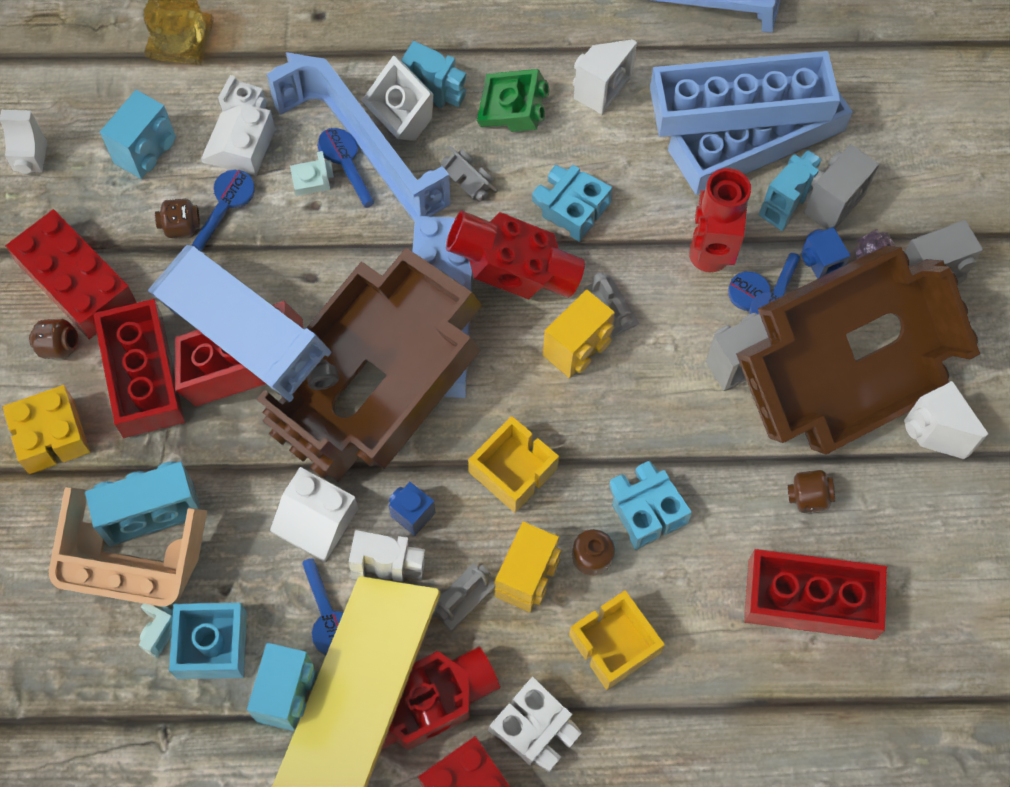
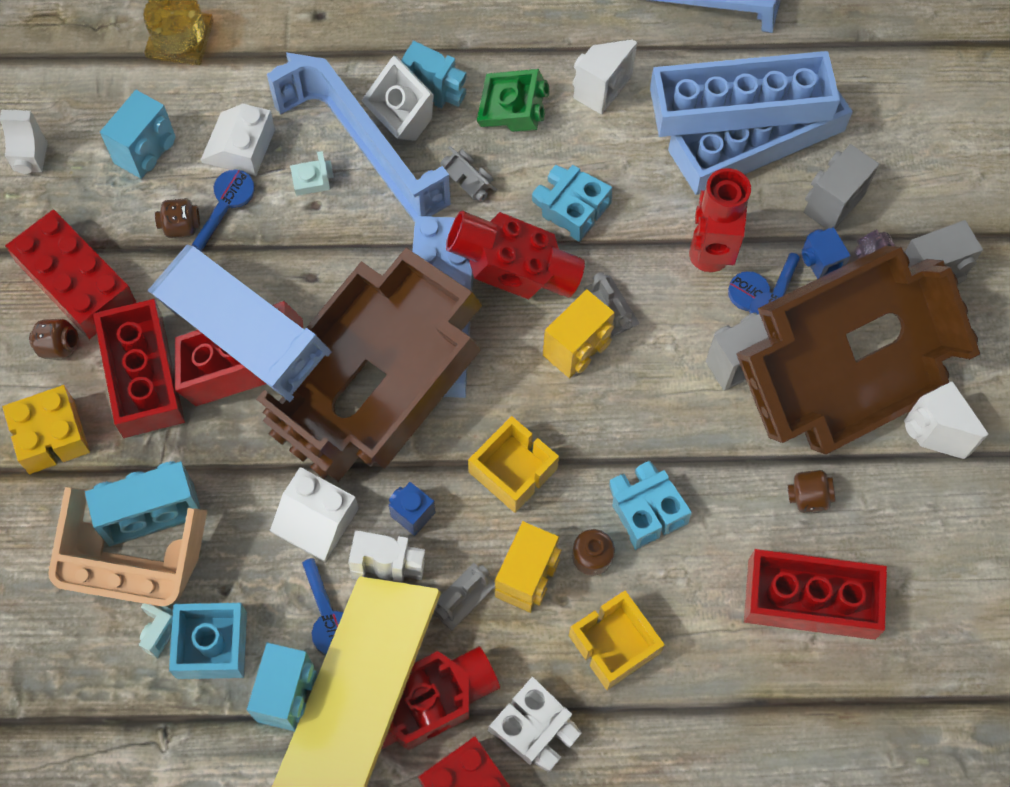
white brick [218,75,267,112] -> none
dark grey tile [306,359,339,390] -> none
blue piece [317,128,374,208] -> none
medium azure hips [759,150,821,231] -> none

